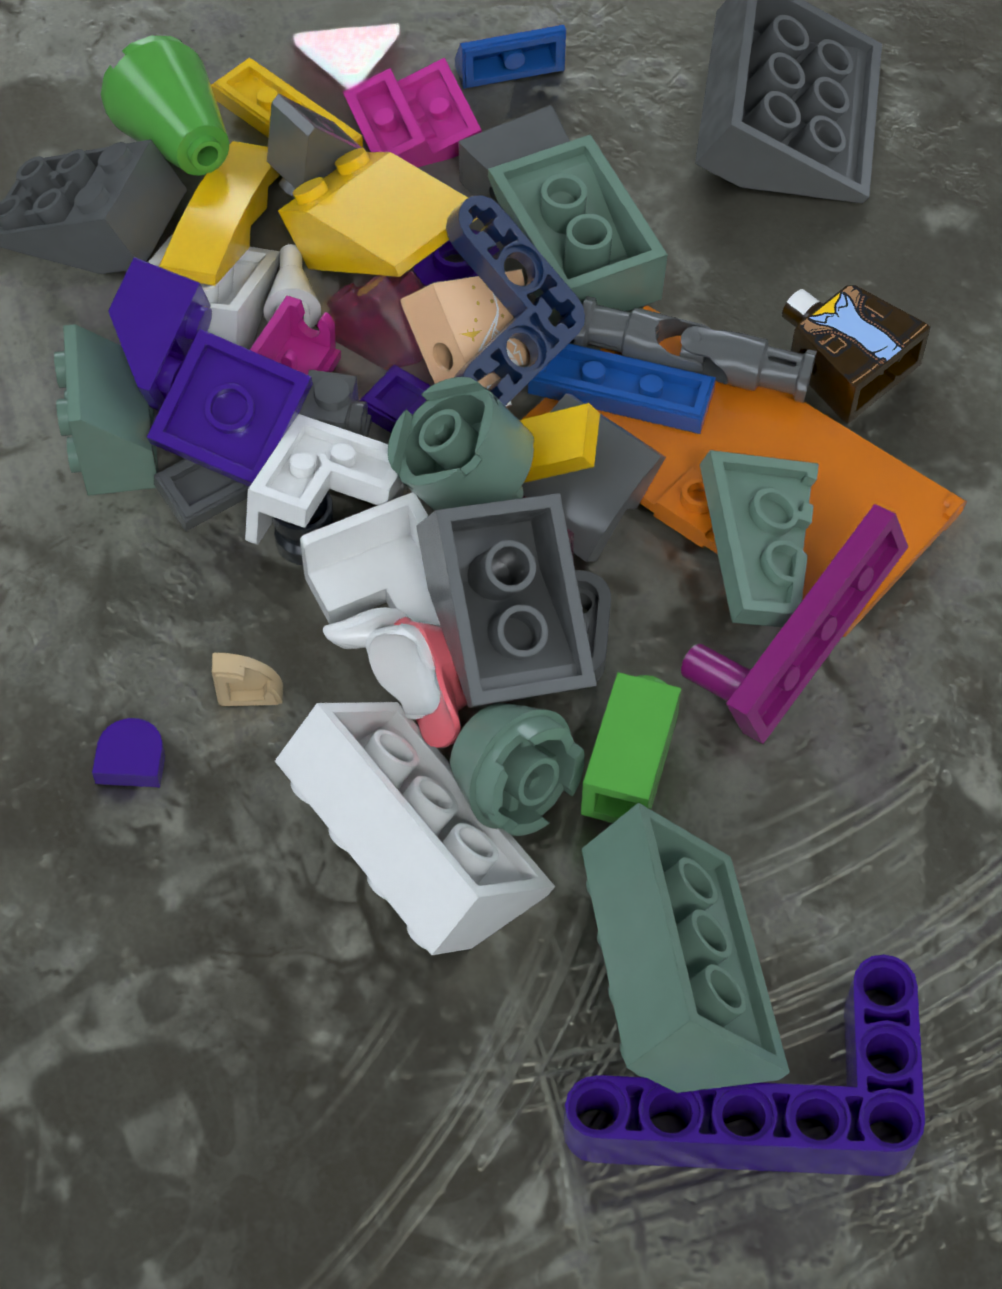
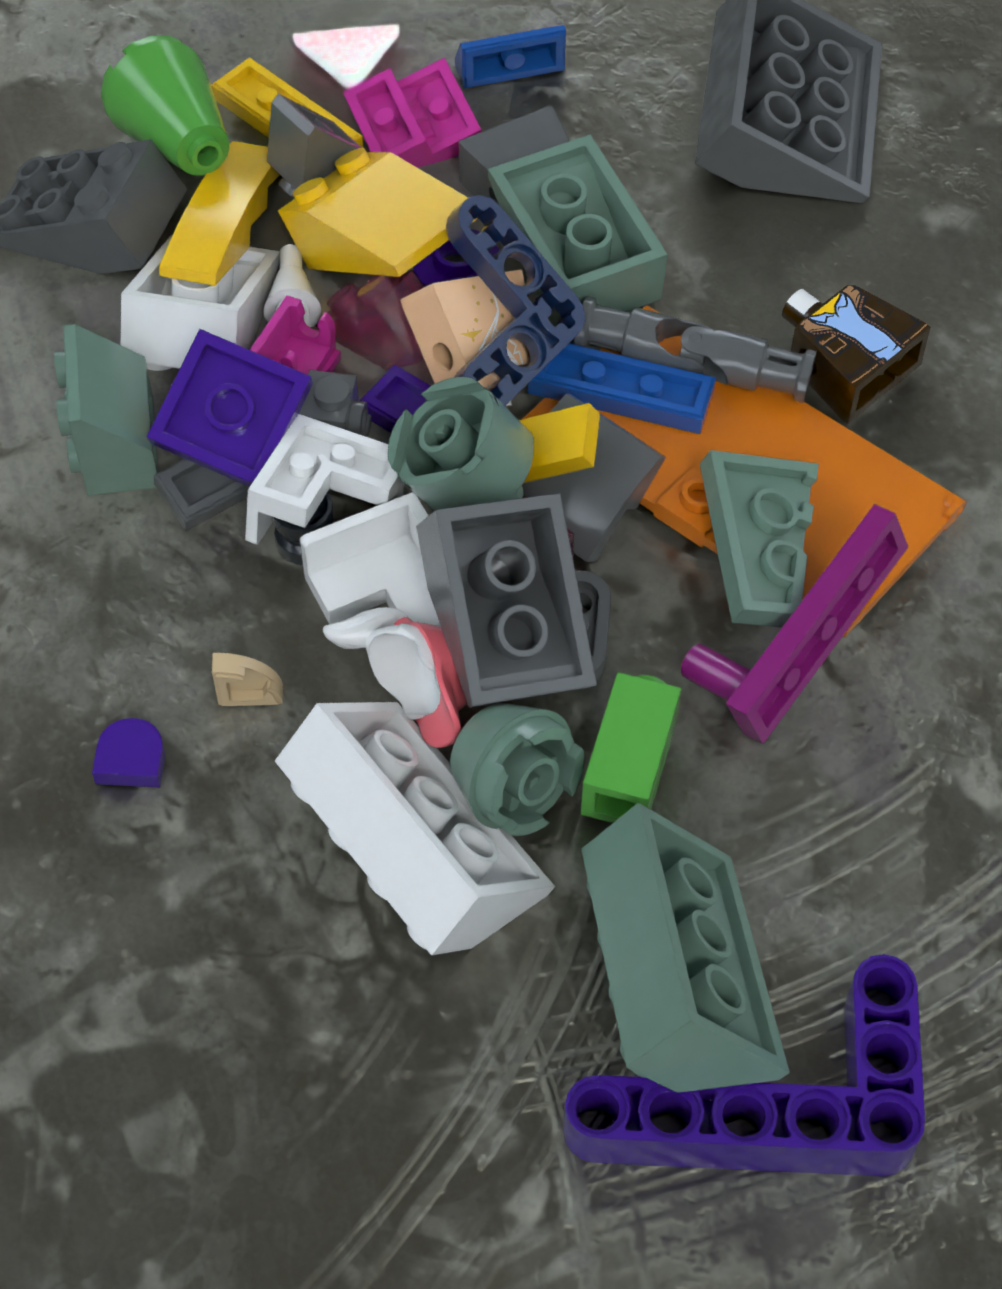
dark purple slope [108,257,212,410] -> none

